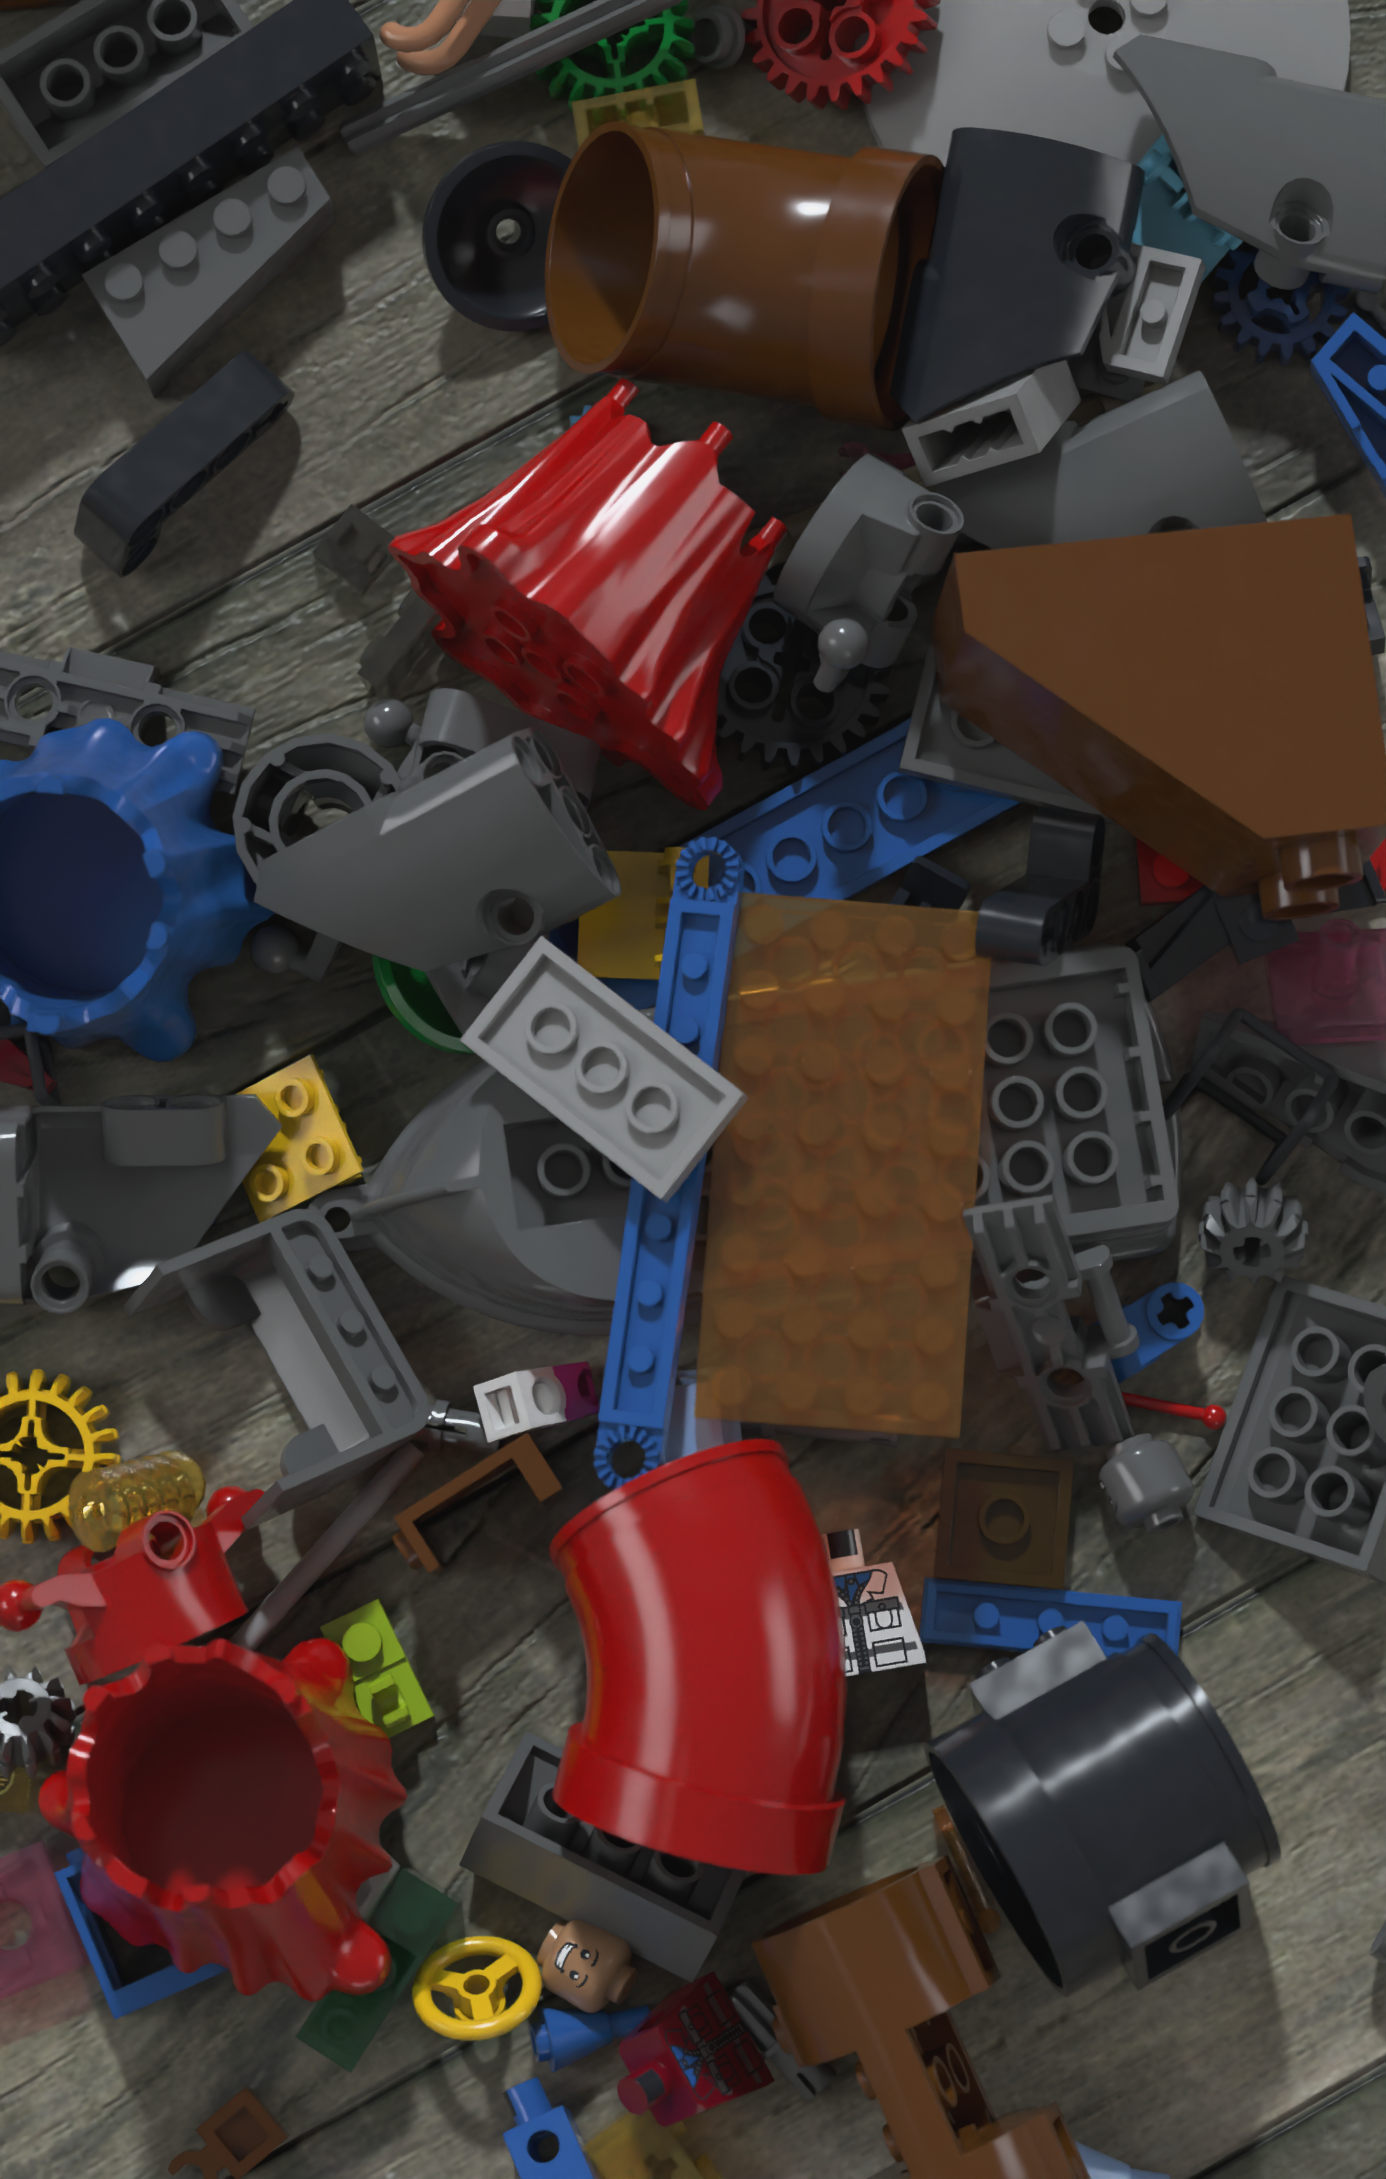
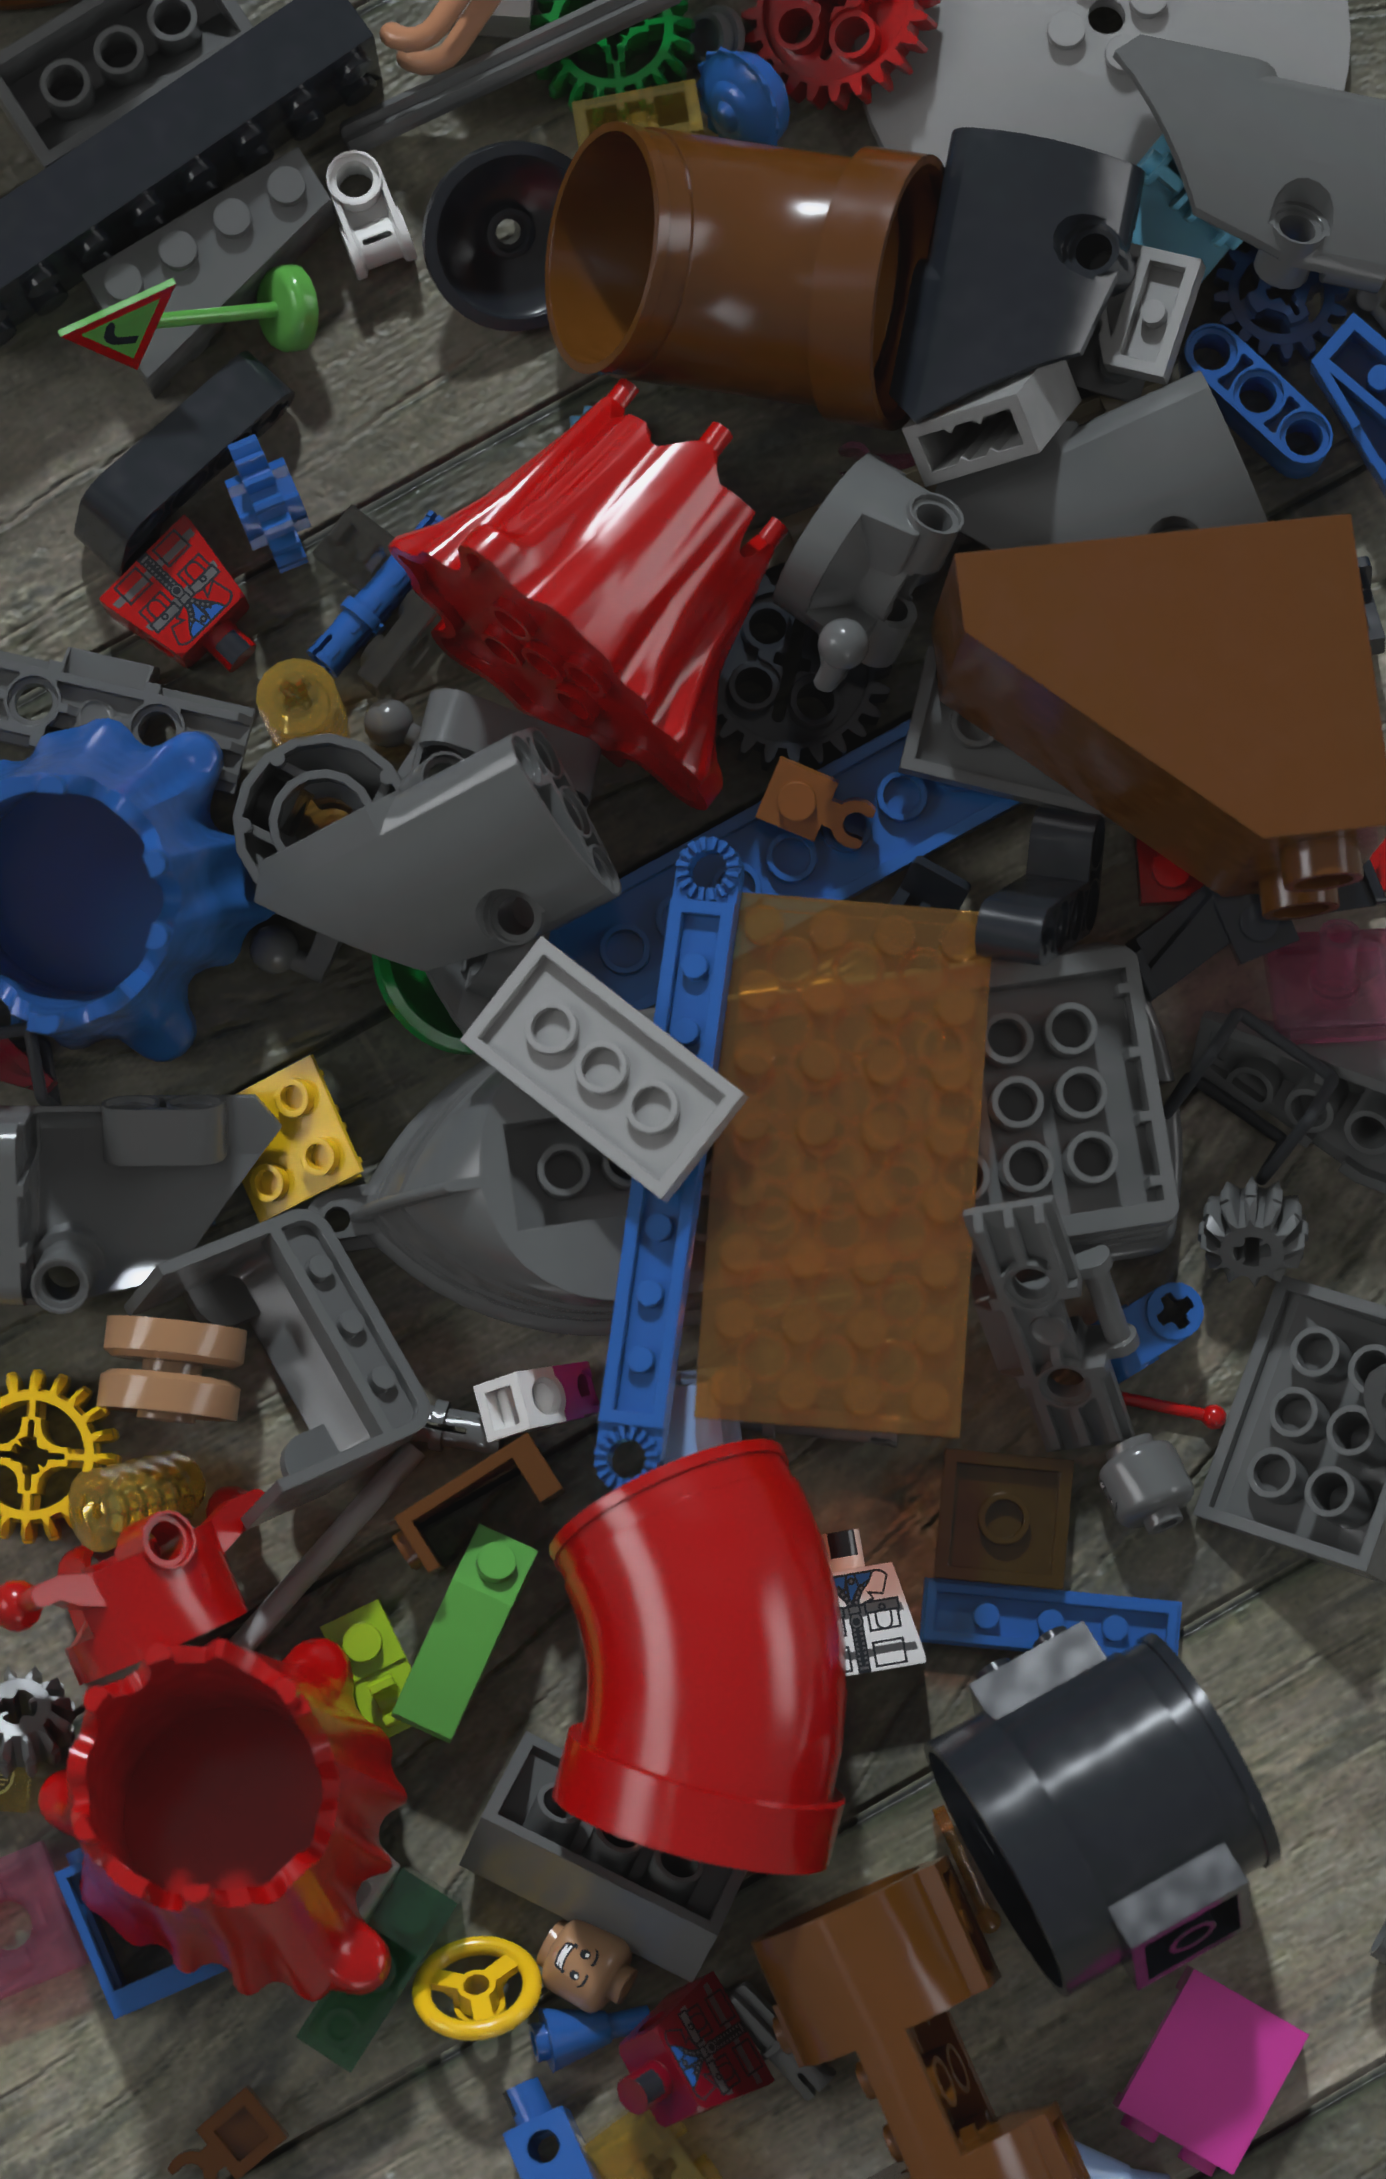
yellow hinge [577,847,709,980] -> none
none -> bright green piece [57,263,319,370]
none -> medium nougat wheel [97,1315,247,1424]
none -> red torso [99,514,257,673]
none -> blue gear [224,434,312,573]
none -> clear yellow piece [256,658,348,747]
none -> blue pin [307,510,444,678]
none -> white piece [326,150,417,280]
none -> bright green slope [391,1523,538,1743]
none -> blue piece [695,46,790,146]
none -> dark orange plate [755,756,876,849]
none -> dark pink panel [1112,1965,1309,2177]
none -> blue beam [1178,323,1333,479]

